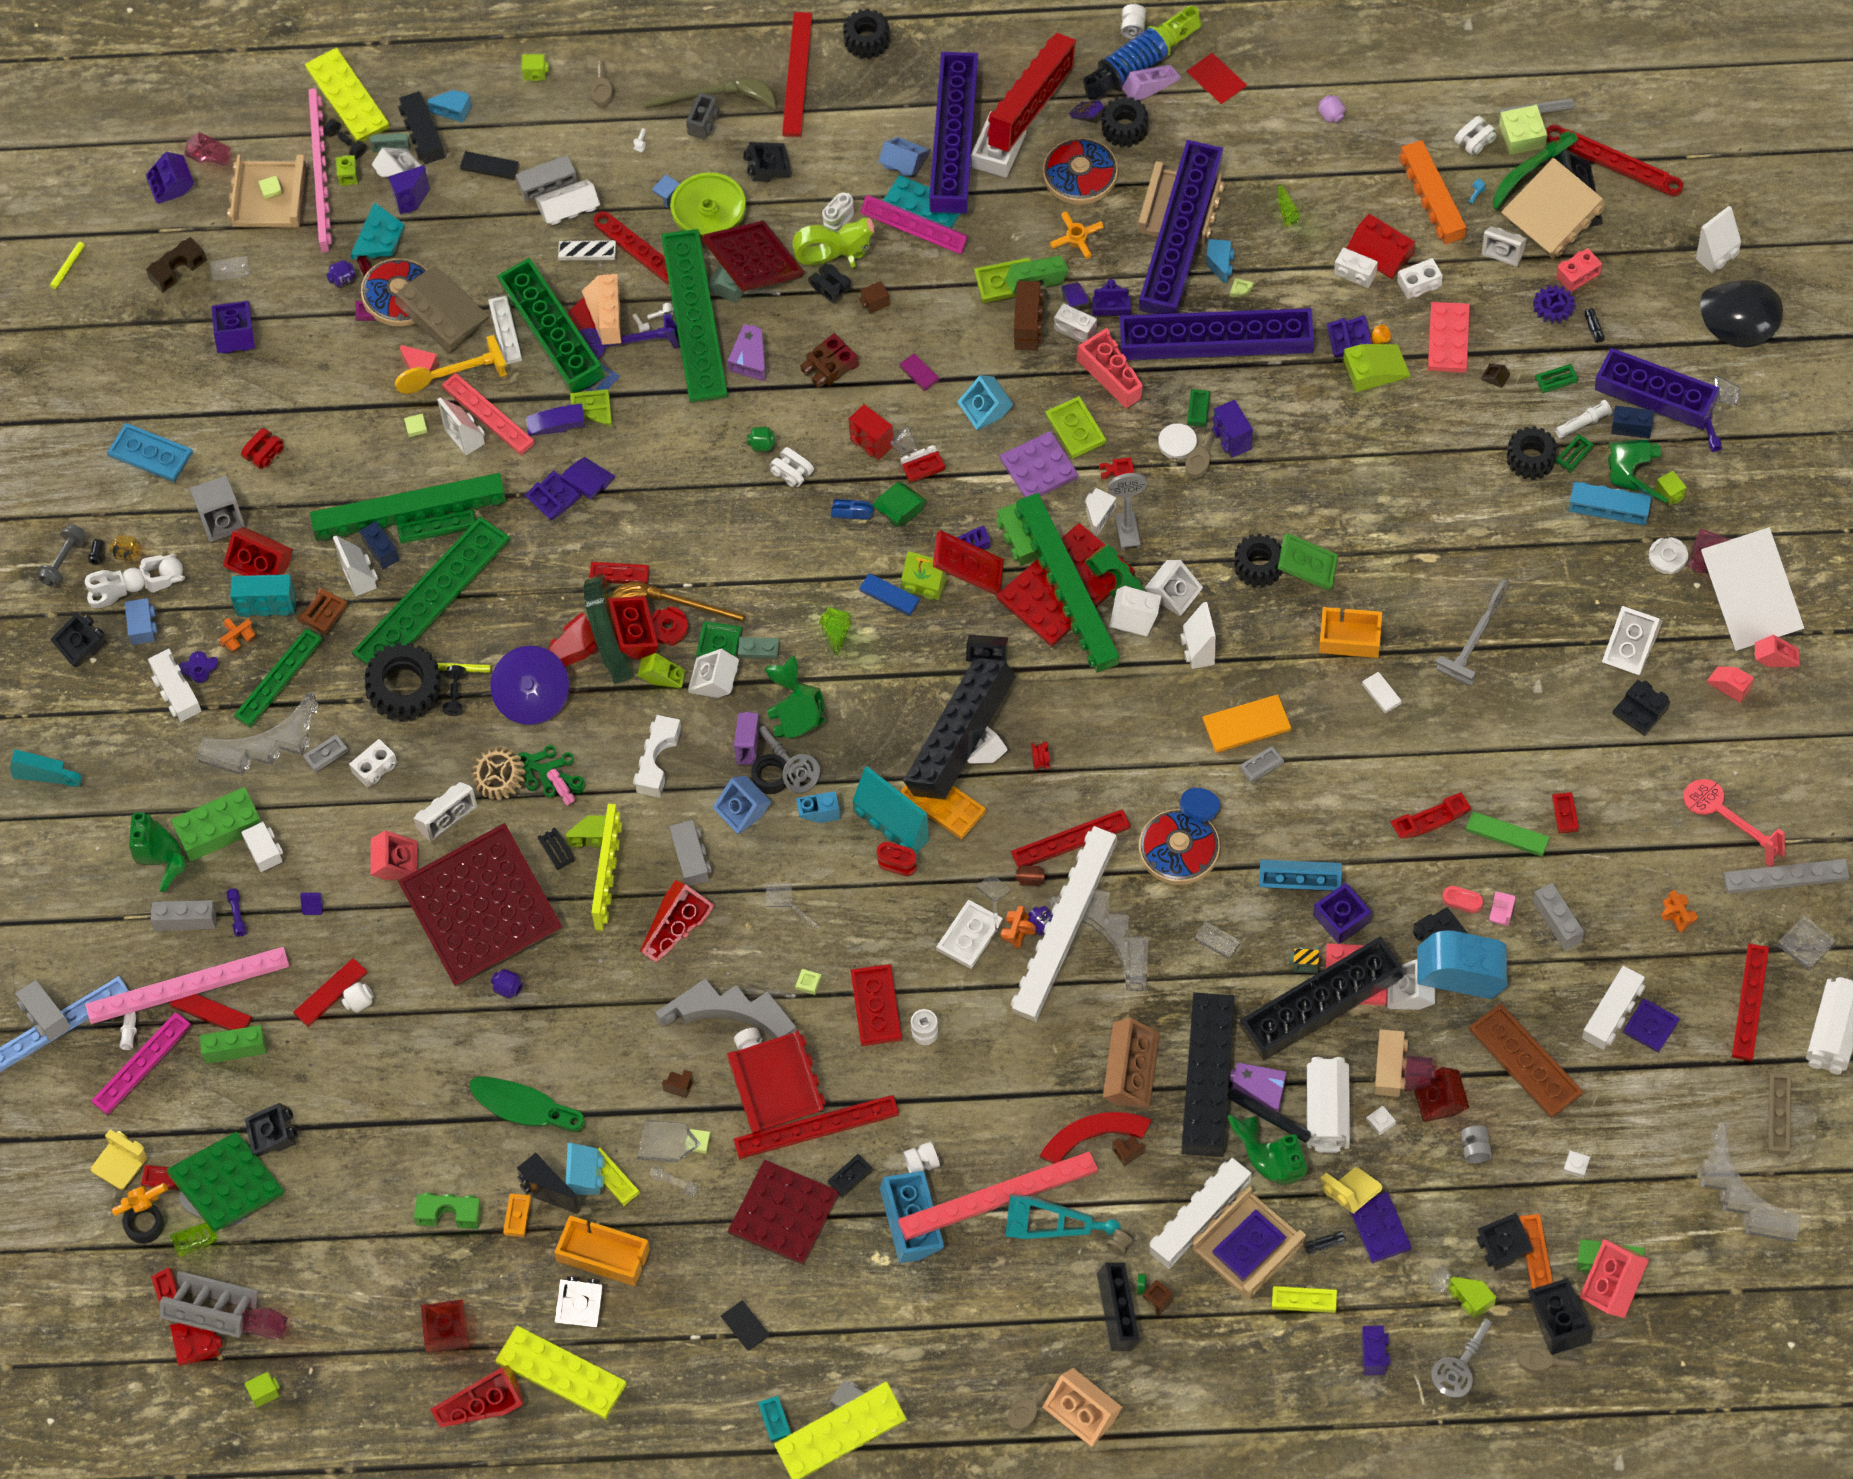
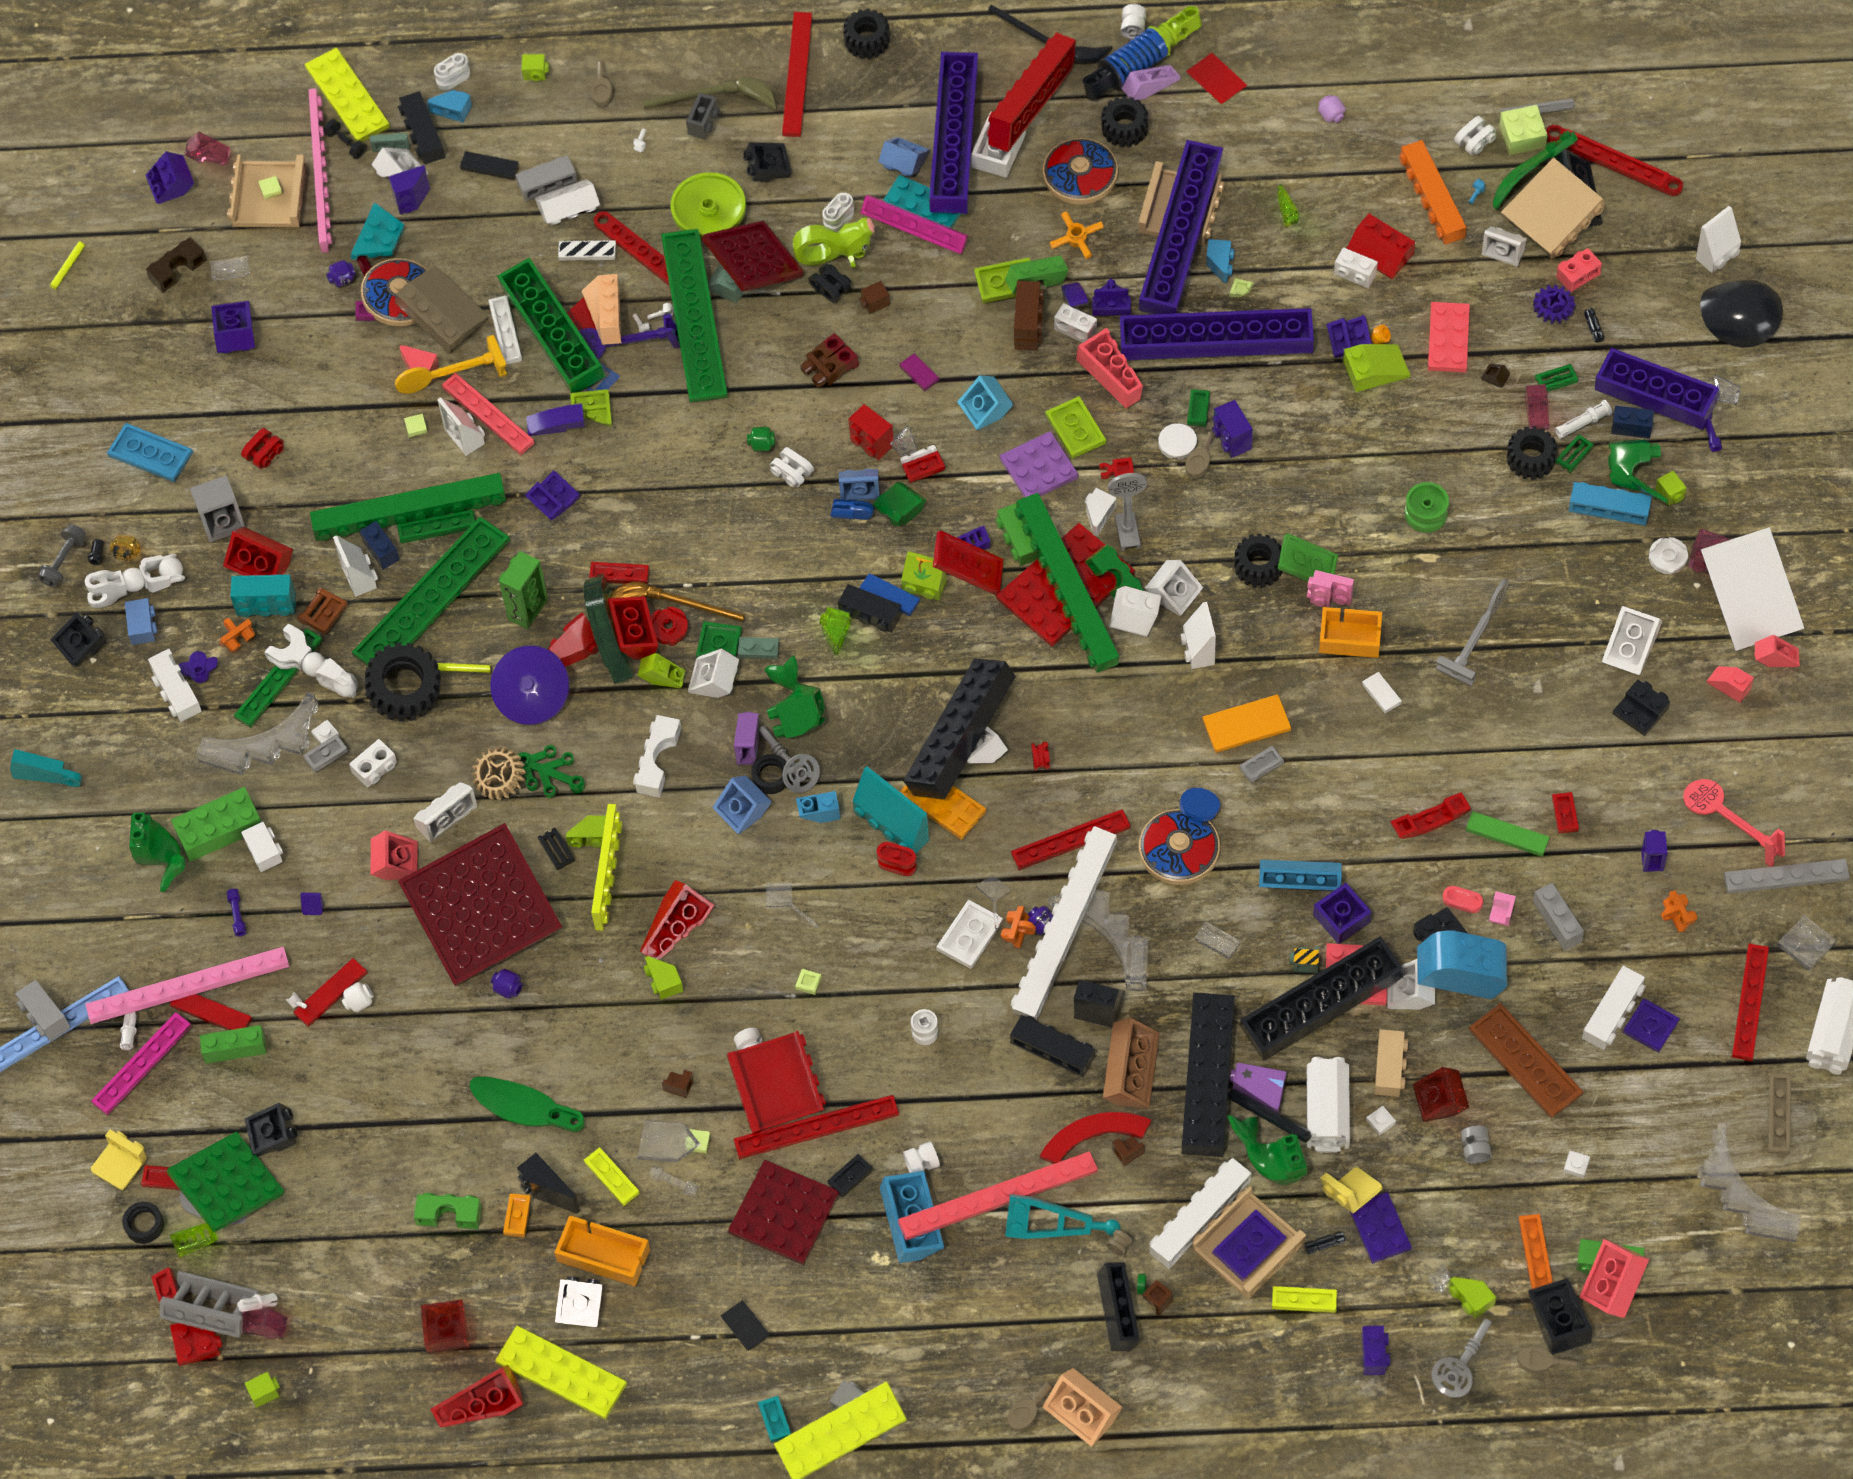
light orange bar [112,1183,168,1216] -> none
light grey brick [151,900,216,931] -> none
lime brick [336,155,358,186] -> none
black wheel [443,665,466,716] -> none
bright pink axle [547,769,575,806] -> none
dark purple slope [560,457,615,499] -> none
medium azure slope [566,1143,605,1195] -> none
medium blue panel [652,174,680,208] -> none
light grey arch [655,979,797,1039] -> none
light grey brick [669,820,711,886] -> none
medium lavender slope [728,324,766,381] -> none
red tile [850,964,902,1046] -> none
black brick [966,635,1008,662] -> none
copper brick [1016,865,1045,886] -> none
dark purple tile [1069,101,1104,118] -> none
white brick [1397,258,1443,299] -> none
clear pink slope [1404,1056,1436,1092] -> none
black plate [1476,1213,1534,1271] -> none
none -> white axle [237,1293,277,1312]
none -> white piece [264,624,358,698]
none -> white hand [286,992,307,1009]
none -> white plate [311,720,340,744]
none -> white brick [434,53,470,90]
none -> bright green brick [499,551,549,629]
none -> lime slope [643,956,684,1000]
none -> black brick [838,584,902,633]
none -> medium blue slope [839,469,880,501]
none -> black piece [988,5,1113,63]
none -> black brick [1010,1015,1095,1078]
none -> black slope [1074,980,1125,1028]
none -> bright pink plate [1307,570,1354,607]
none -> bright green wheel [1405,482,1449,533]
none -> clear pink arch [1525,384,1549,430]
none -> dark purple brick [1641,830,1667,872]

